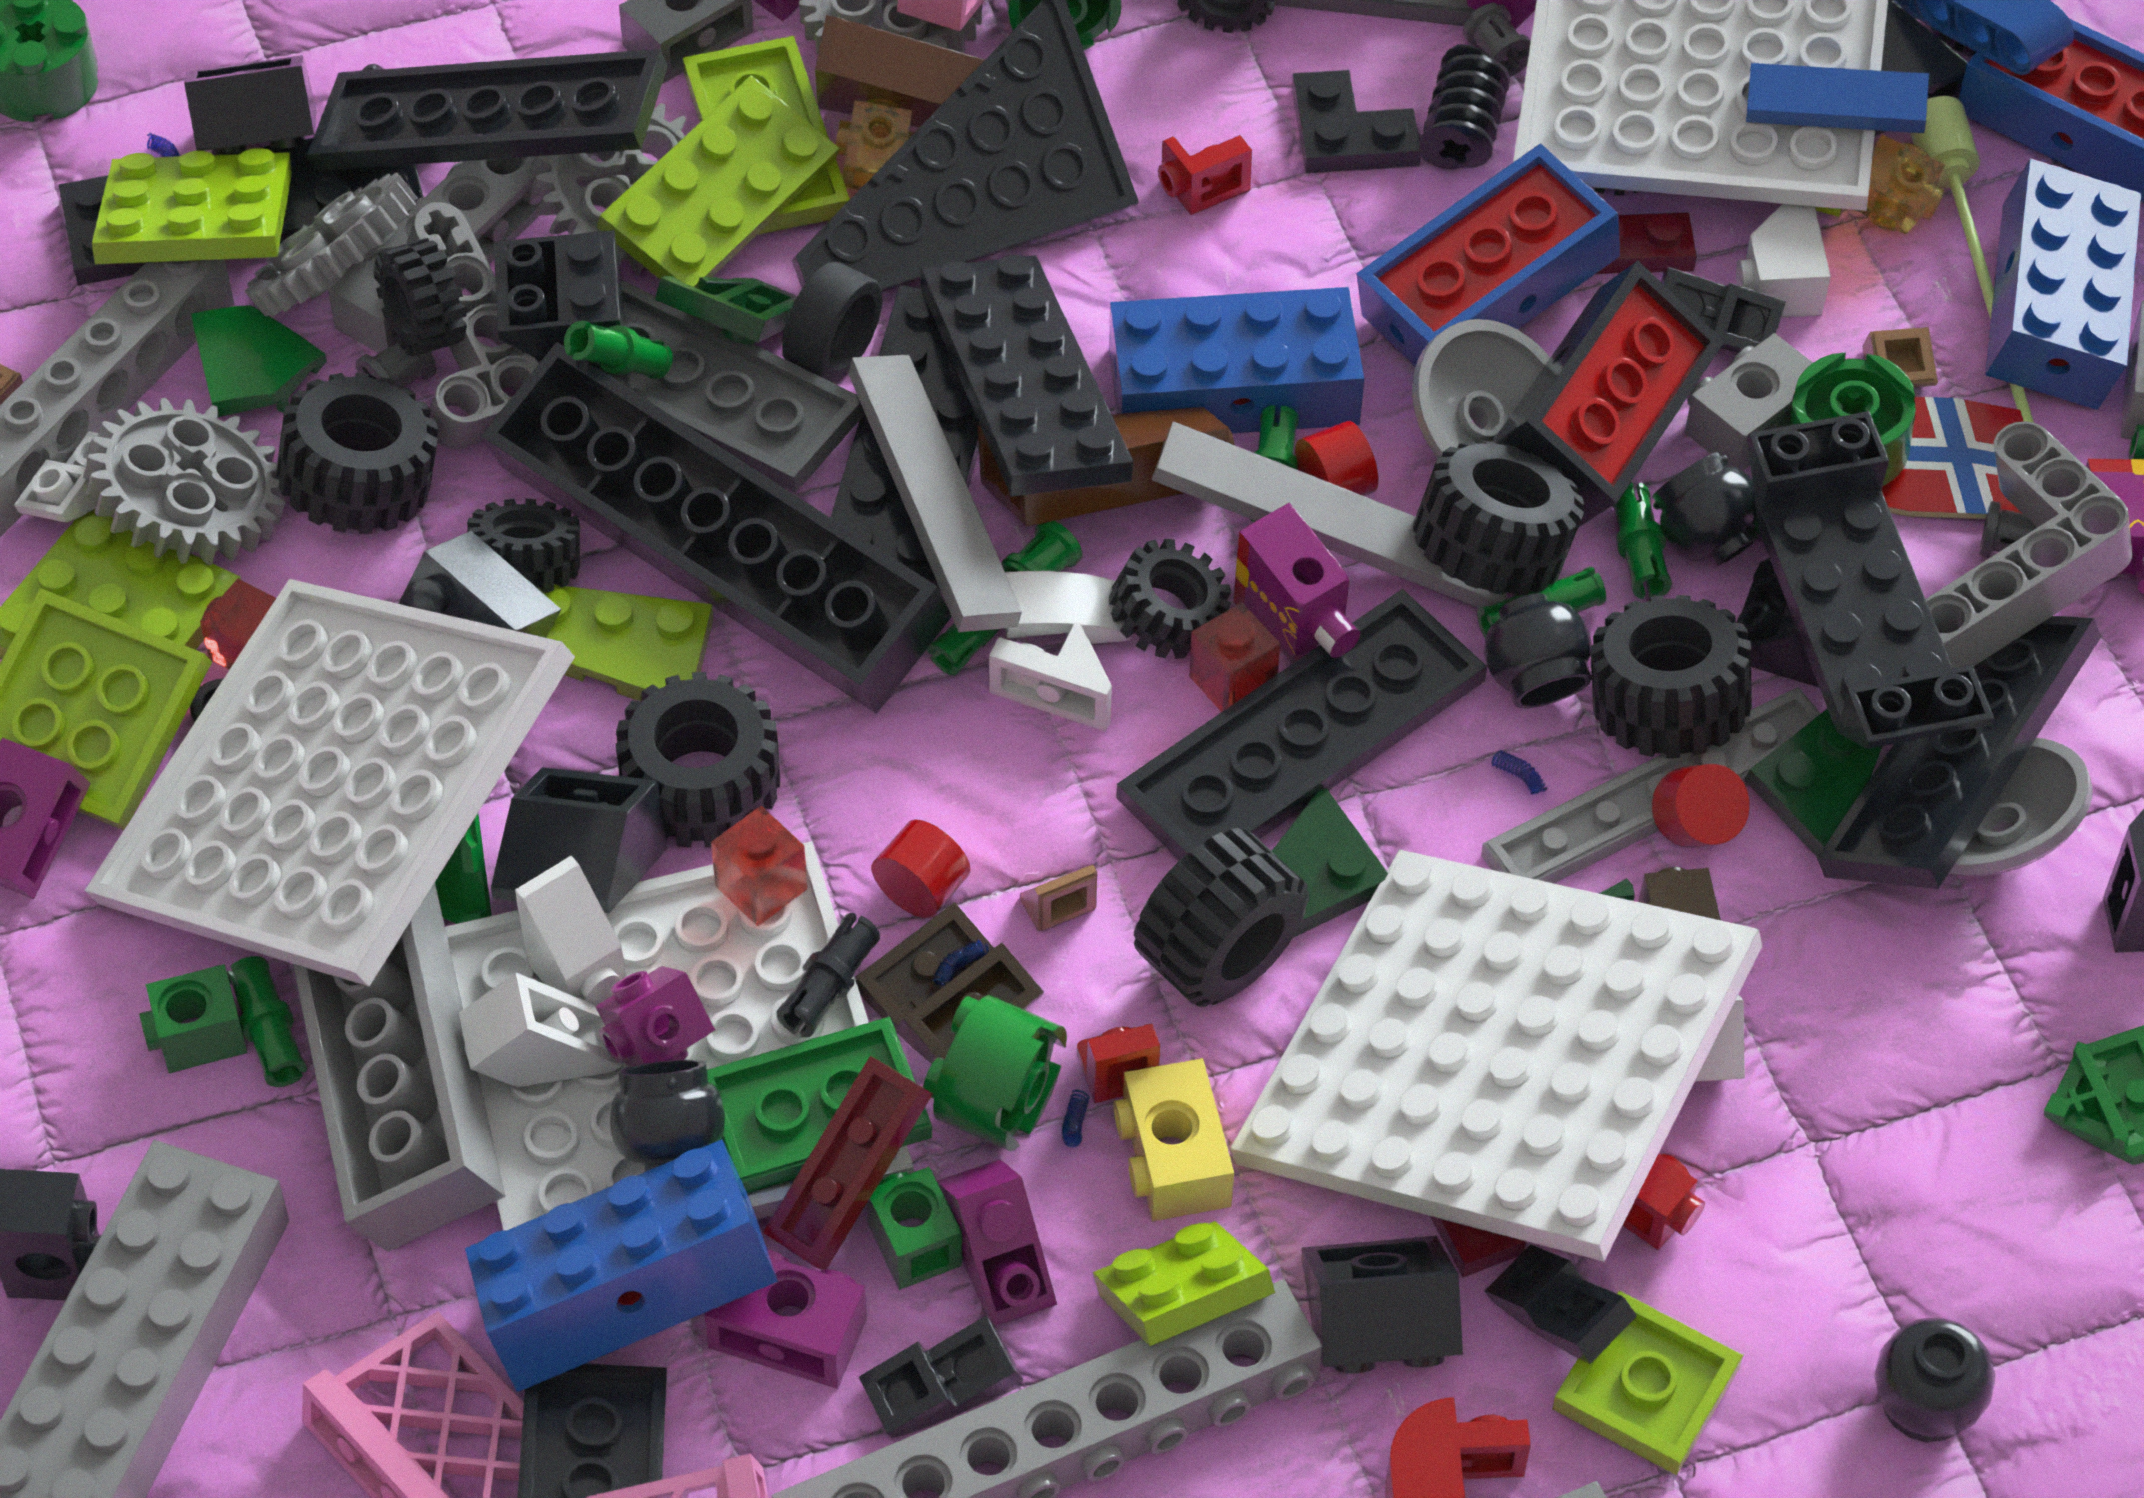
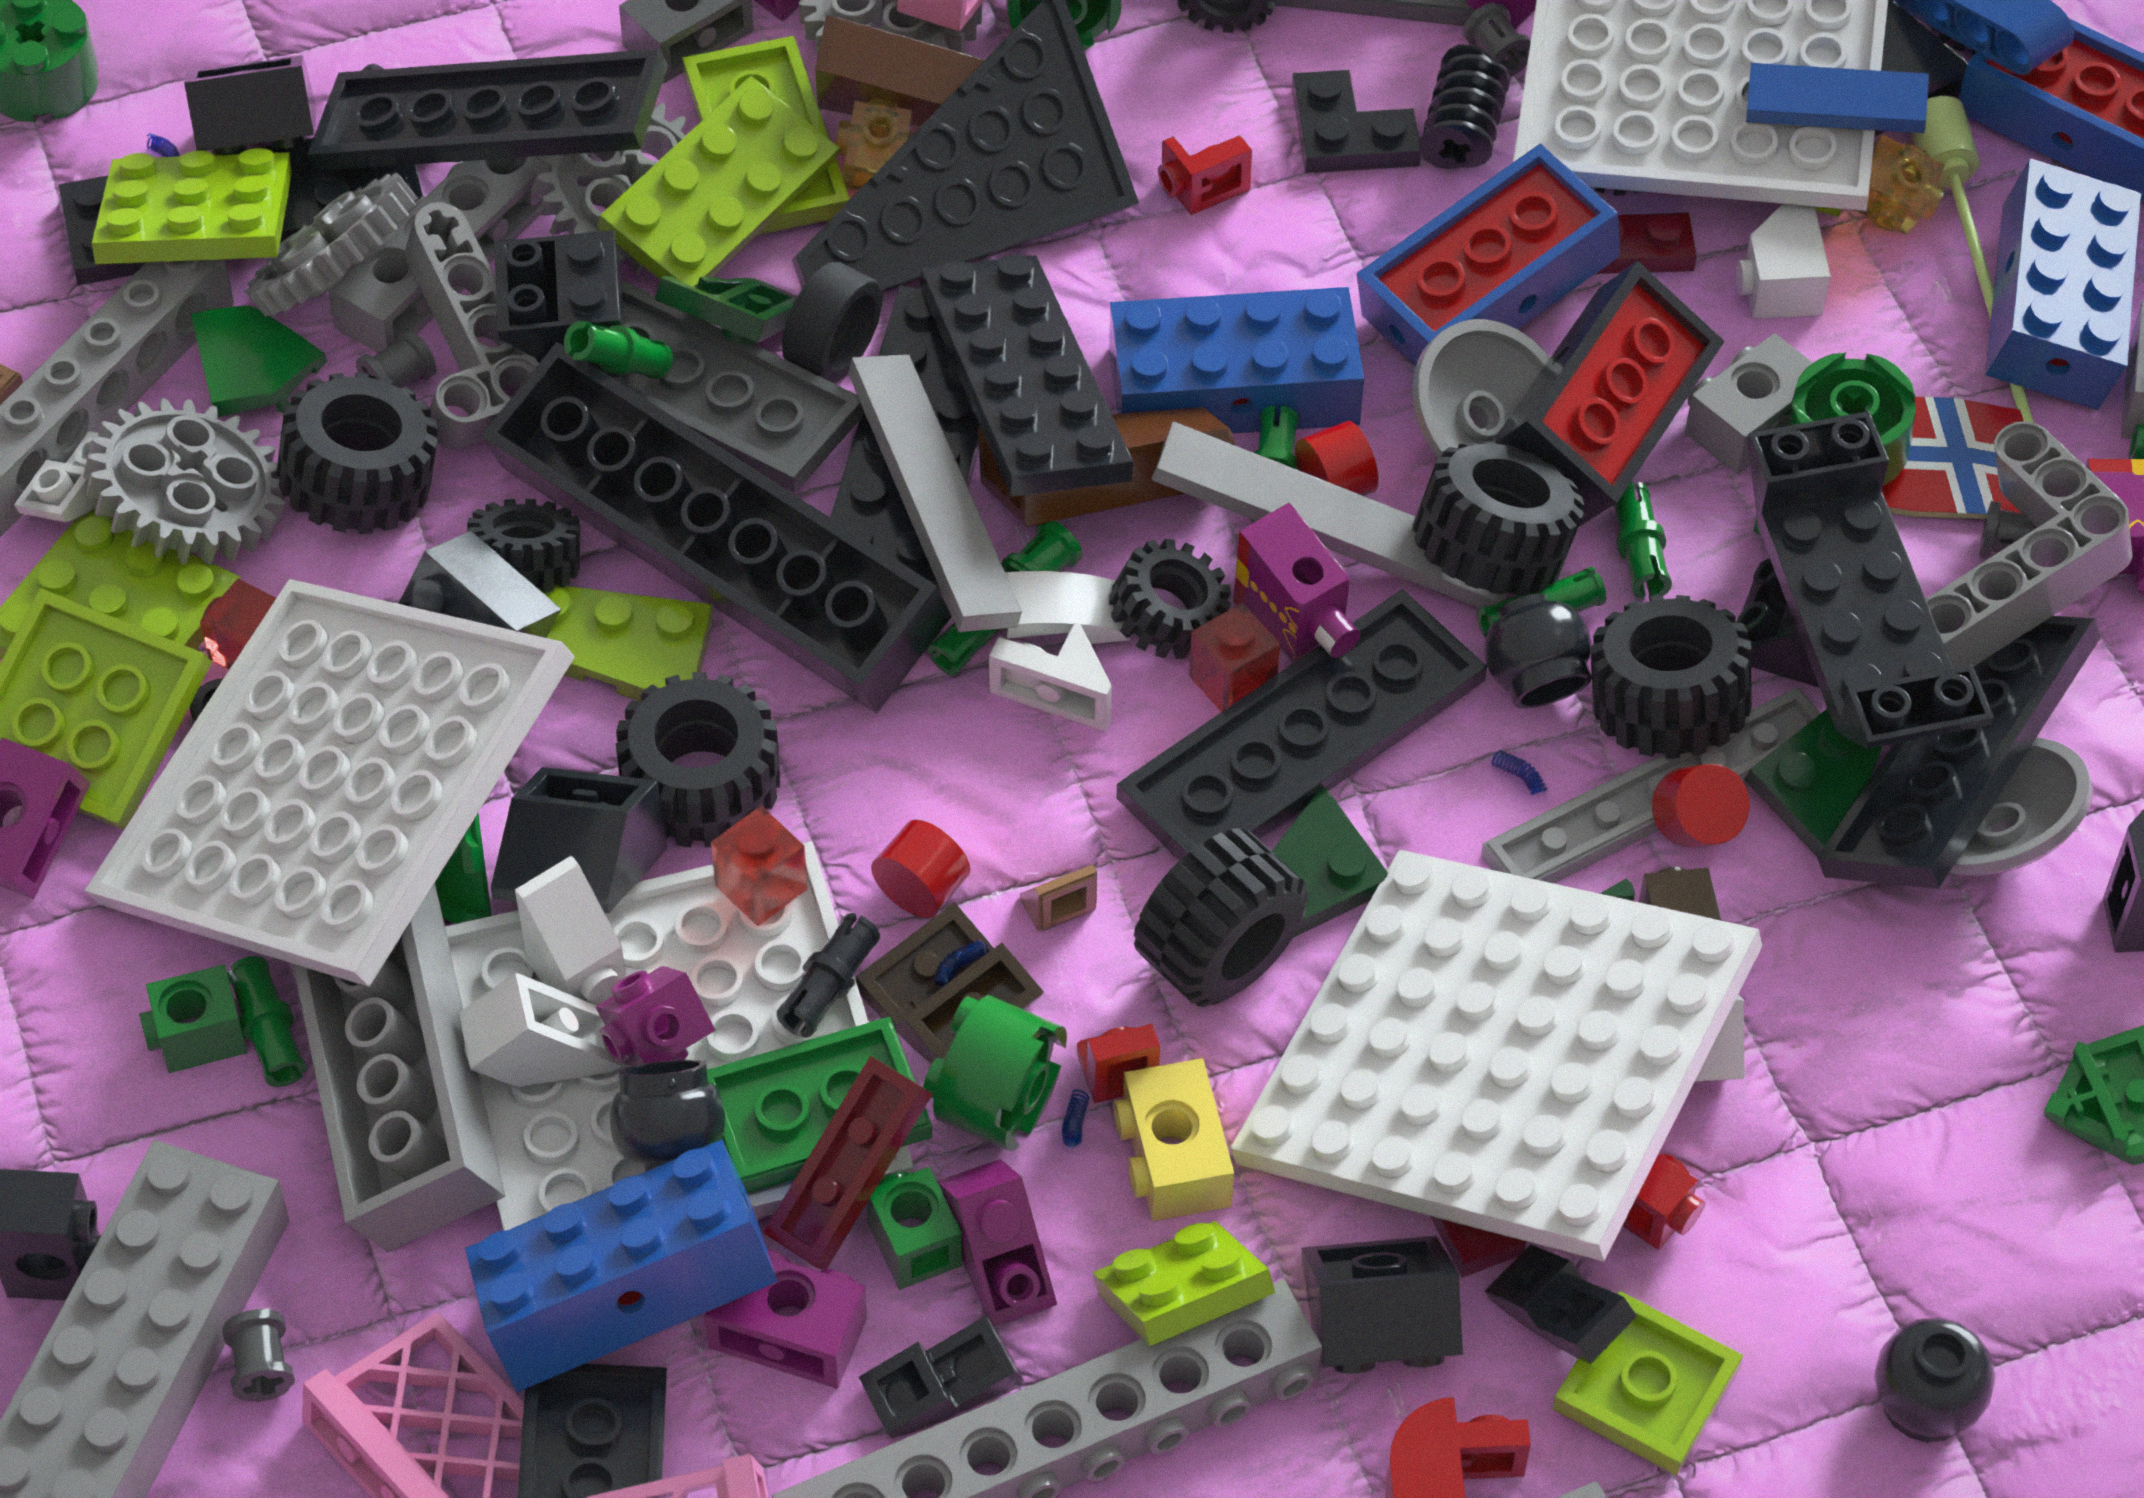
black tyre [374,238,467,357] -> none
black piece [1652,452,1759,566] -> none
black slope [1661,267,1786,353] -> none
medium nougat slope [1862,327,1938,387] -> none
none -> dark grey bush [222,1309,295,1401]

